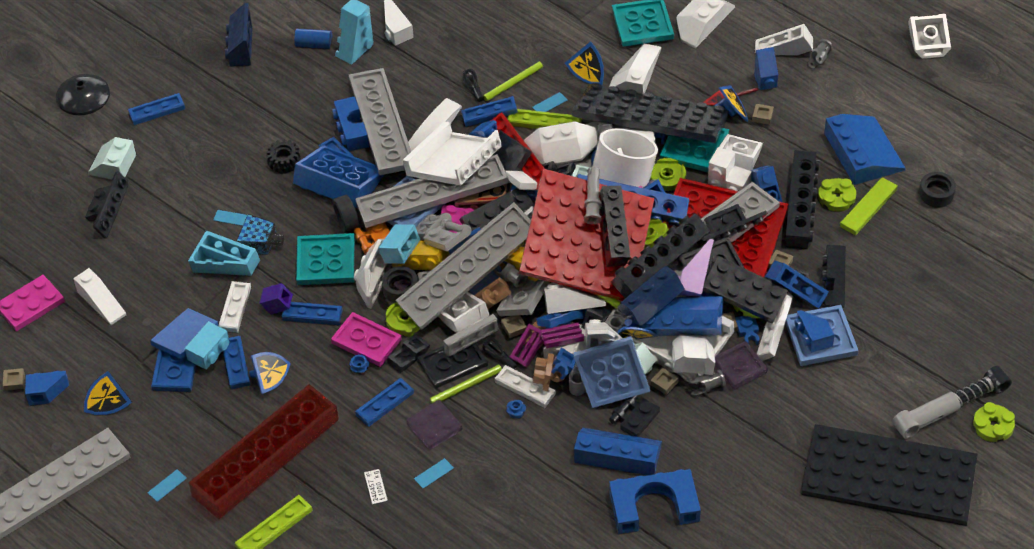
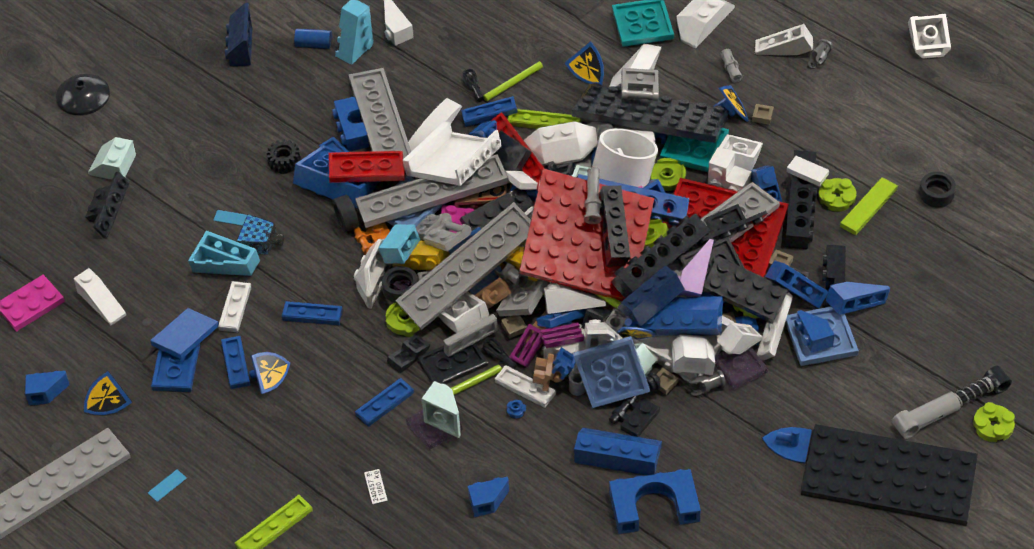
dark tan plate [3,368,25,391] -> none
blue tile [128,93,185,125] -> none
medium azure brick [185,321,230,369] -> none
clear red brick [188,384,339,519] -> none
dark purple brick [260,283,293,314] -> none
teal plate [296,233,355,285] -> none
dark pink plate [331,312,402,367] -> none
blue plate [350,355,369,373] -> none
dark azure sticker [414,458,454,488] -> none
dark azure sticker [532,92,567,112] -> none
piece [703,88,758,106] -> none
blue slope [754,47,778,90] -> none
blue slope [824,114,906,185] -> none
none -> red tile [329,151,404,183]
none -> light aqua slope [422,381,461,438]
none -> blue slope [468,476,509,517]
none -> light grey plate [621,68,659,101]
none -> black plate [645,372,661,391]
none -> white slope [717,322,763,354]
none -> light grey pin [720,49,743,83]
none -> blue shield [762,427,812,464]
none -> white tile [787,156,829,186]
none -> blue slope [826,282,890,315]

